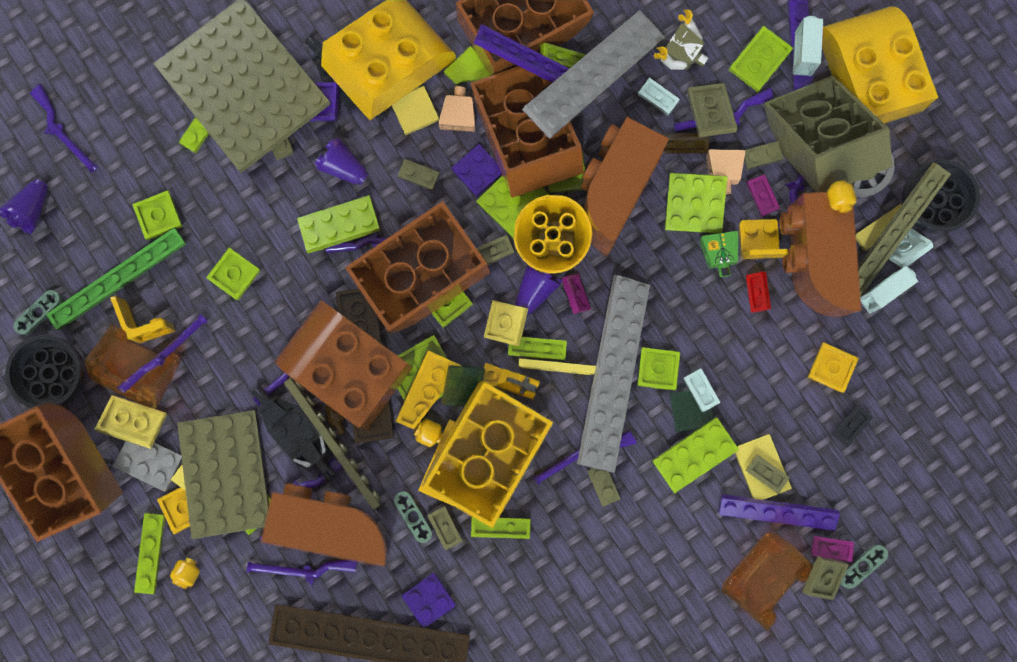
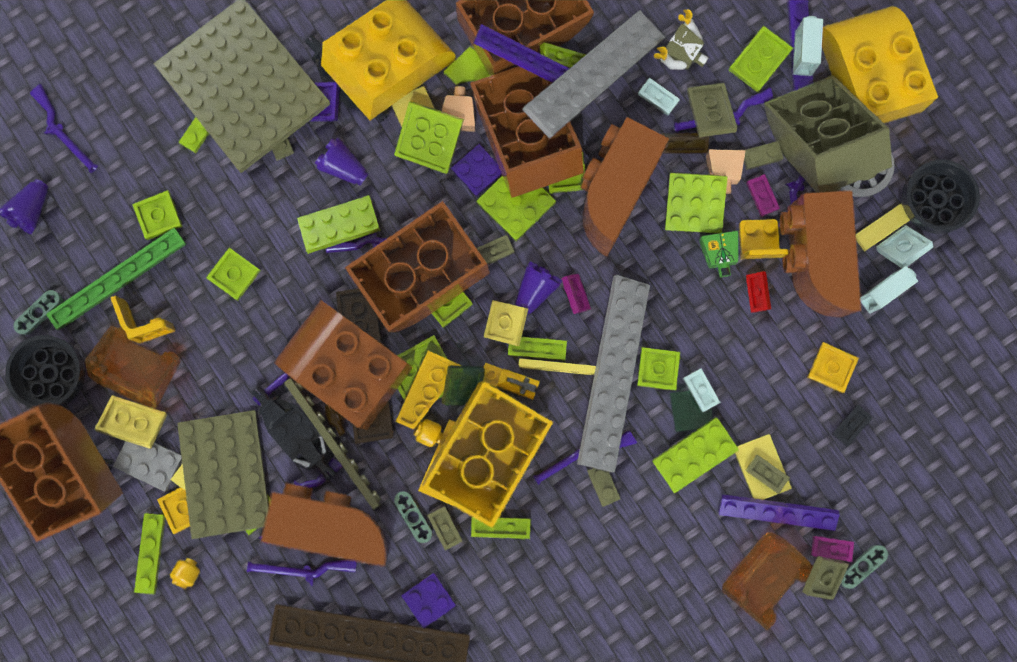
dark purple piece [117,314,207,393] -> none
olive plate [398,159,440,191] -> none
yellow cone [514,195,592,273] -> none
yellow head [827,181,857,213] -> none
olive plate [858,162,951,297] -> none
none -> lime plate [394,101,464,174]

